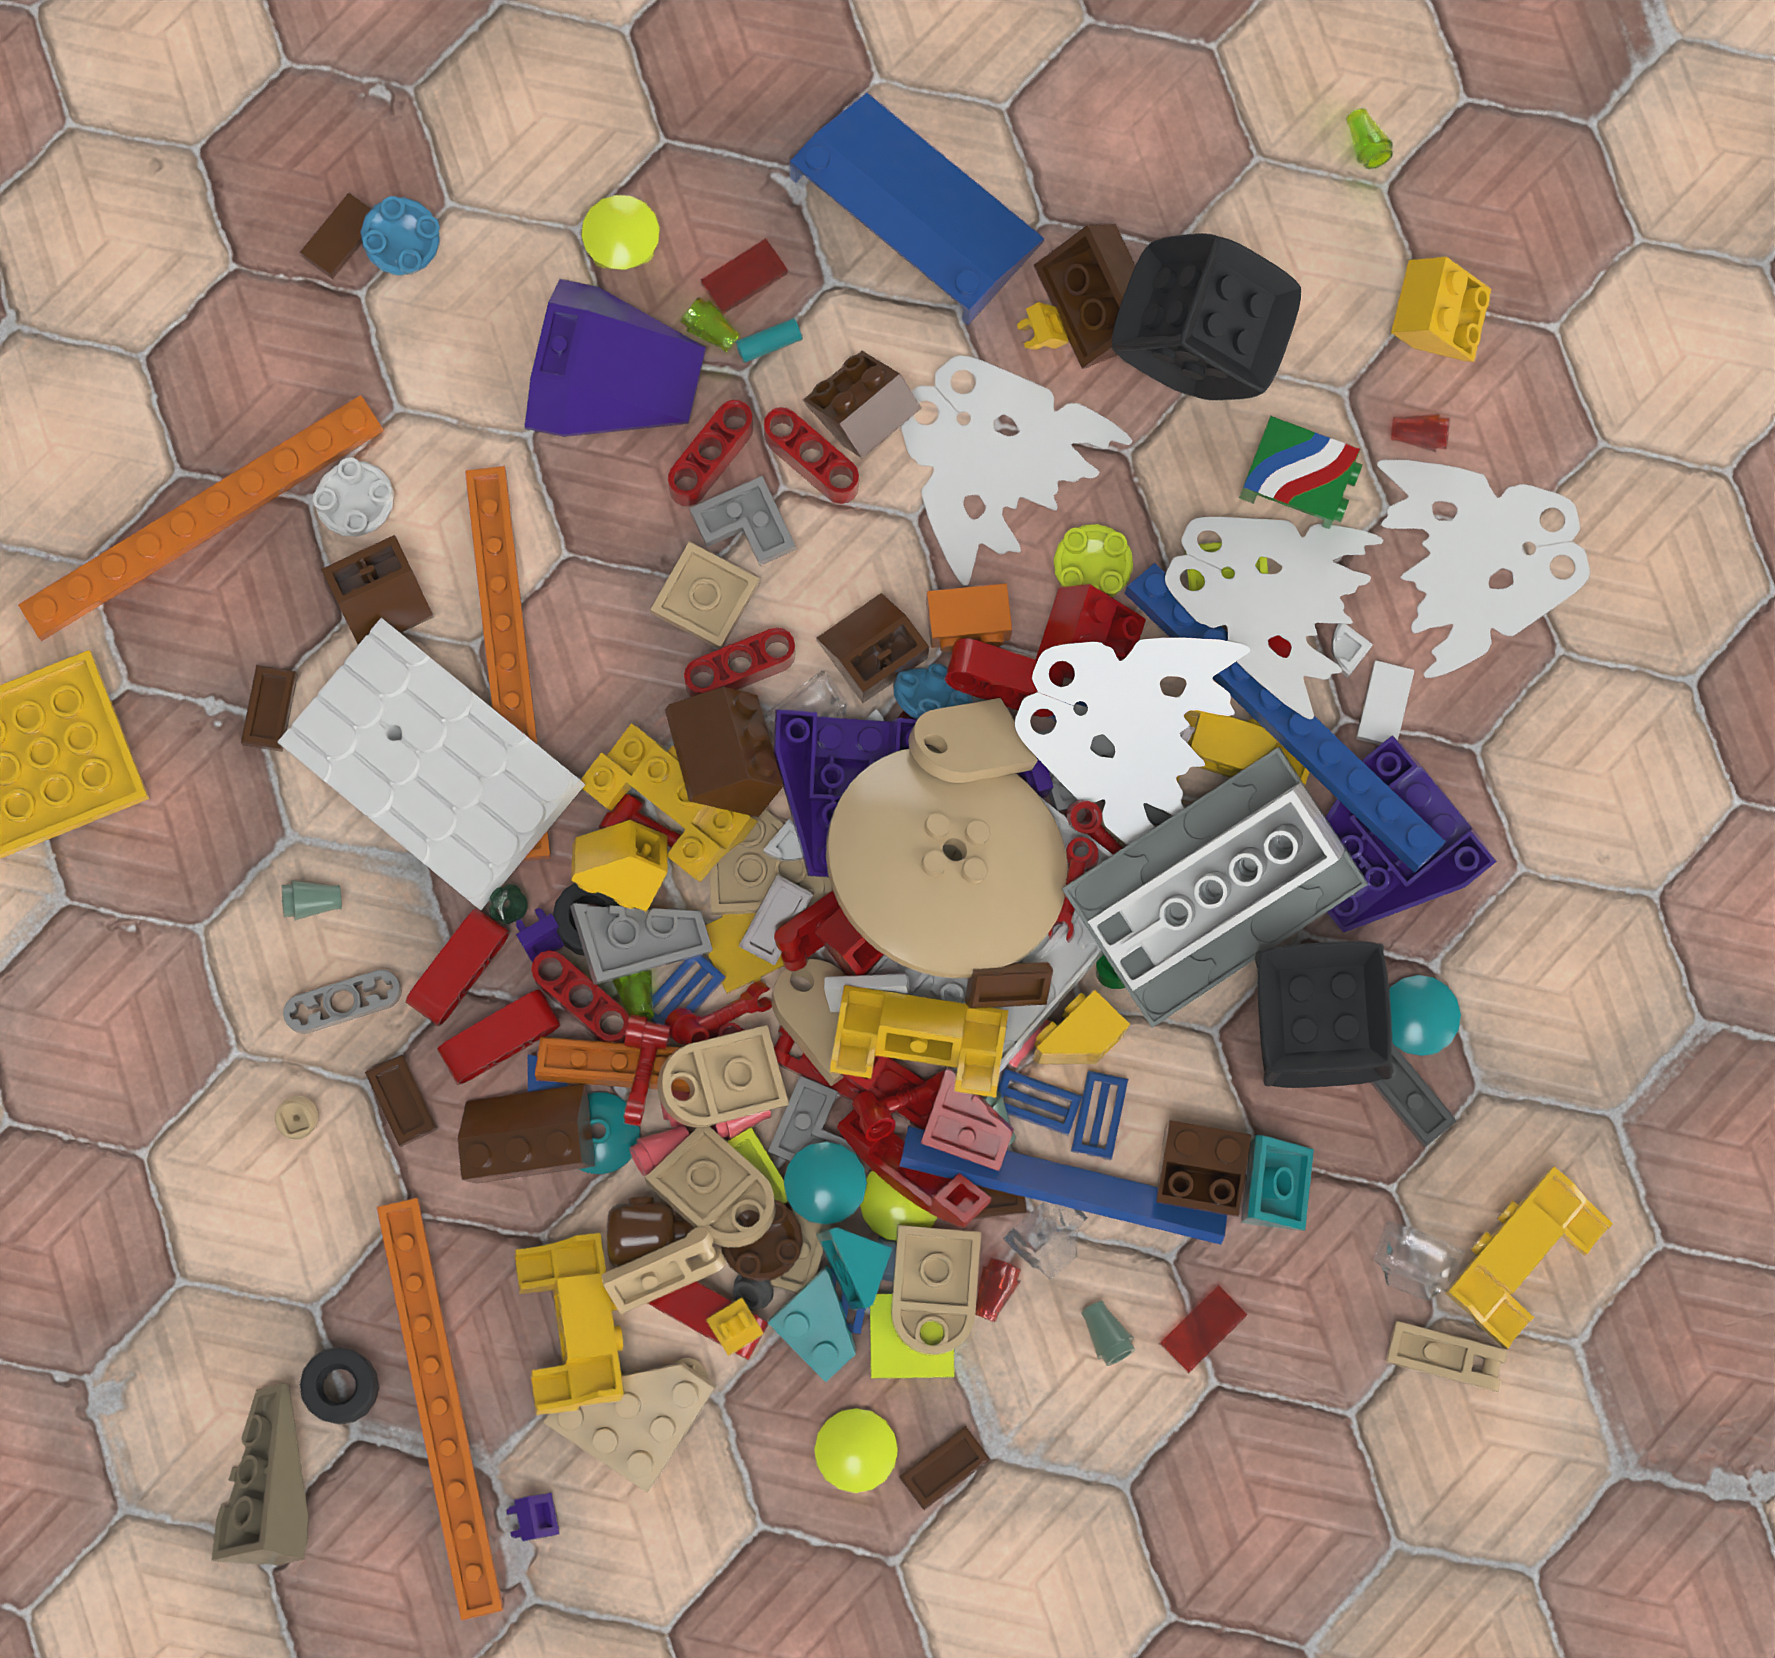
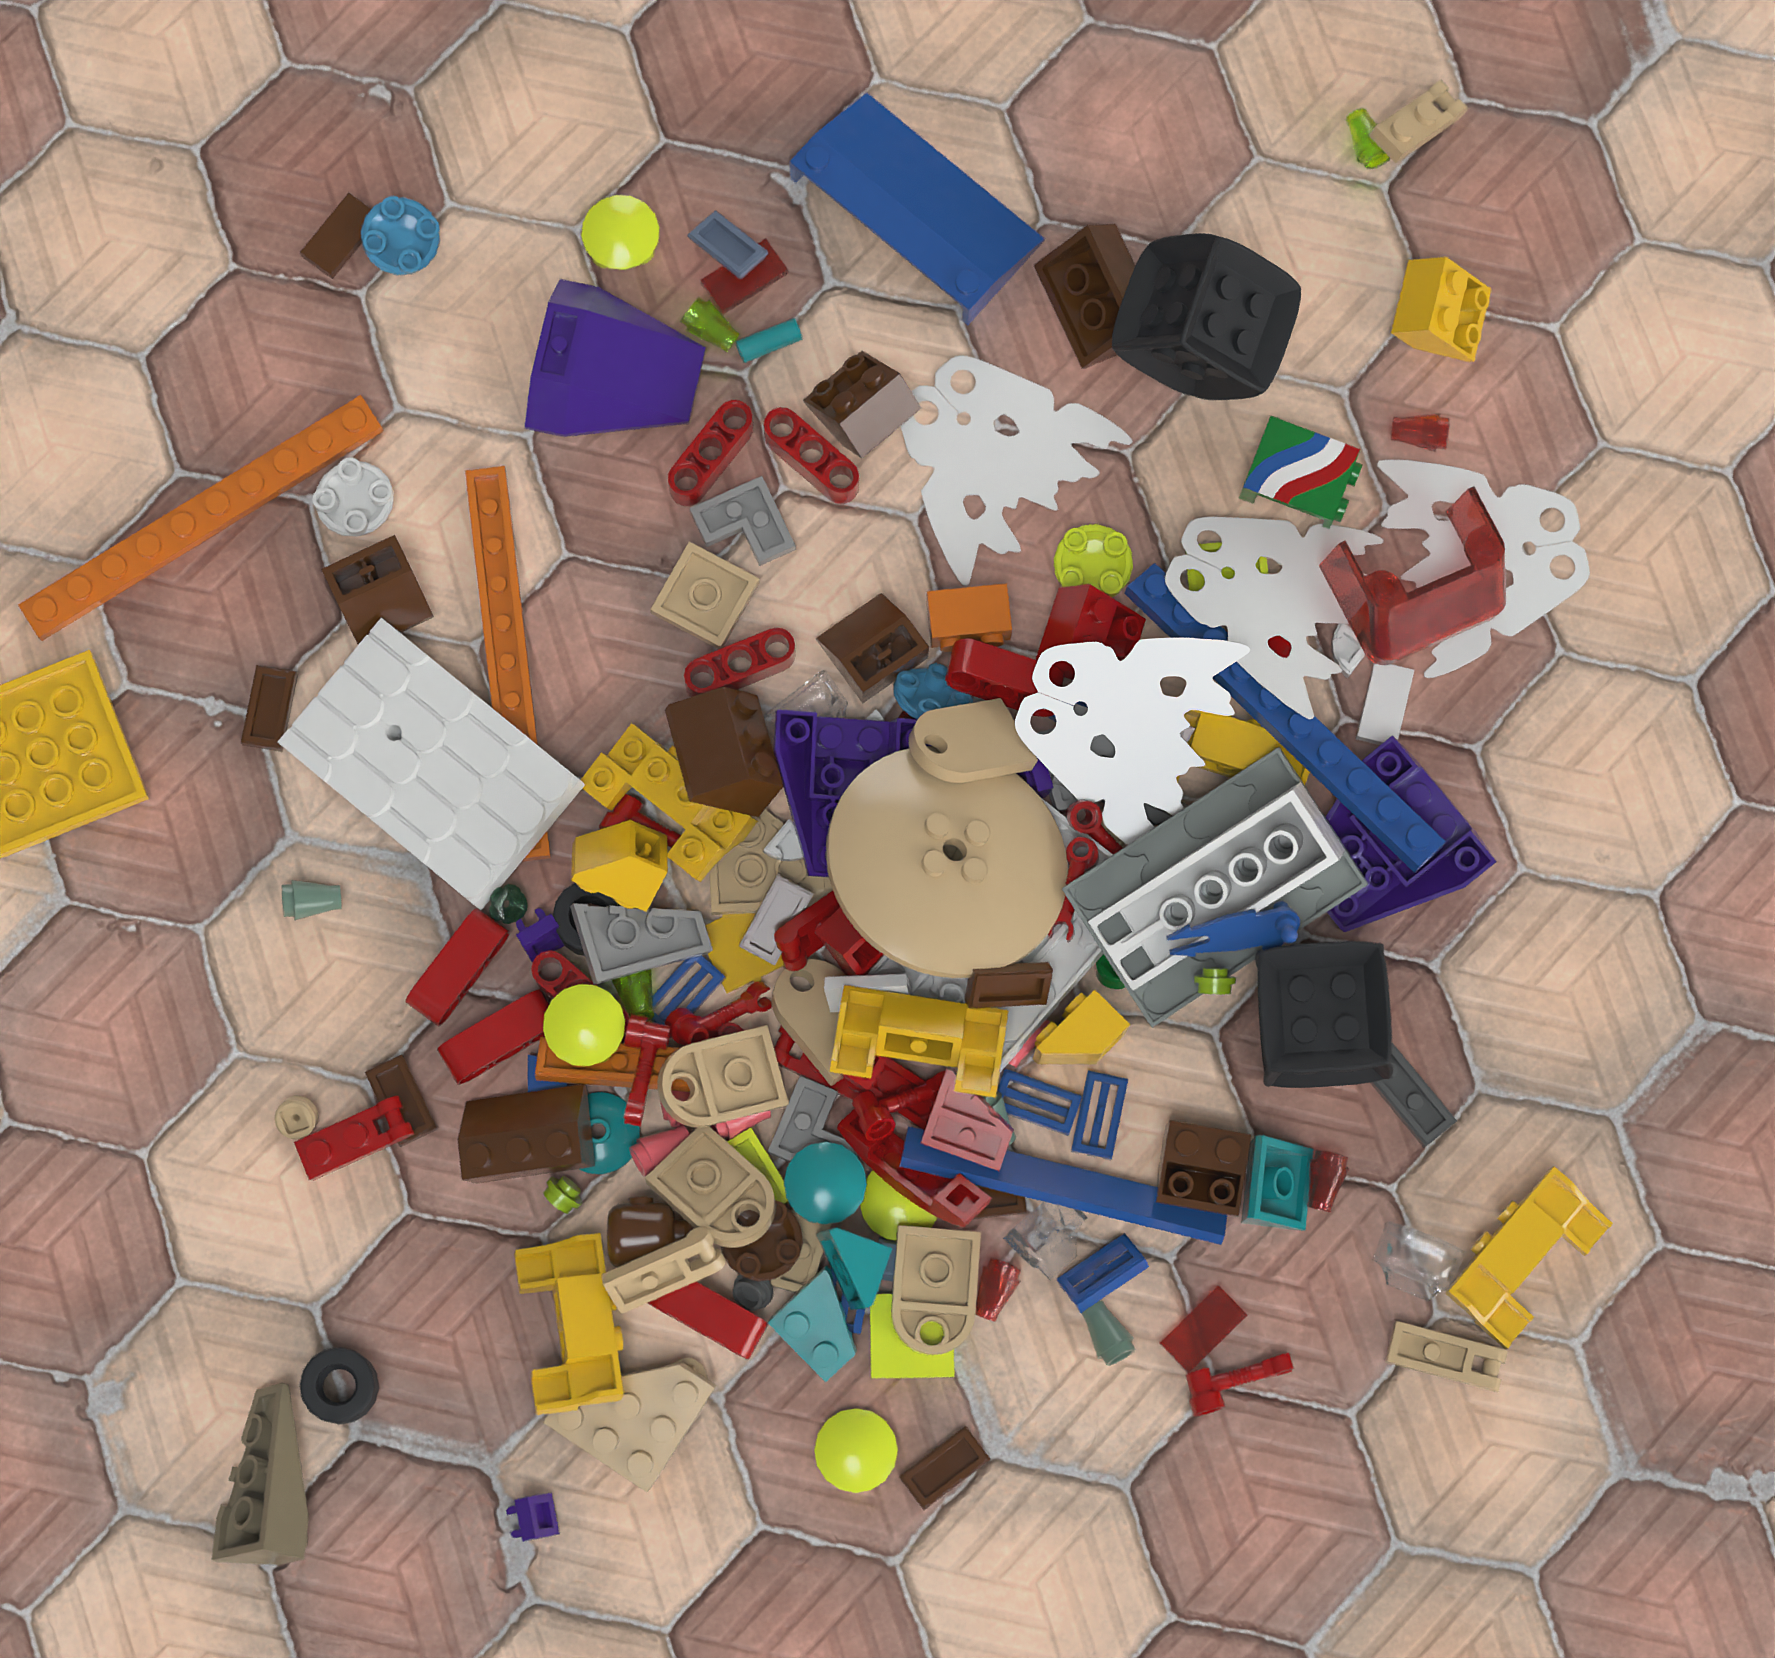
light grey beam [283,970,402,1034] -> none
orange plate [376,1198,504,1620] -> none
yellow tile [706,1298,764,1357] -> none
yellow tile [1017,302,1069,350] -> none
teal dish [1389,975,1461,1056] -> none
none -> red plate [294,1095,414,1181]
none -> neon yellow dish [543,984,625,1066]
none -> lime plate [543,1176,583,1214]
none -> sand blue tile [687,210,768,279]
none -> blue tile [1057,1233,1149,1313]
none -> blue piece [1166,901,1300,957]
none -> red brick [1185,1353,1294,1417]
none -> lime plate [1194,967,1236,995]
none -> clear red cone [1307,1149,1350,1212]
none -> clear red windscreen [1319,486,1506,665]
none -> tan plate [1369,80,1468,163]

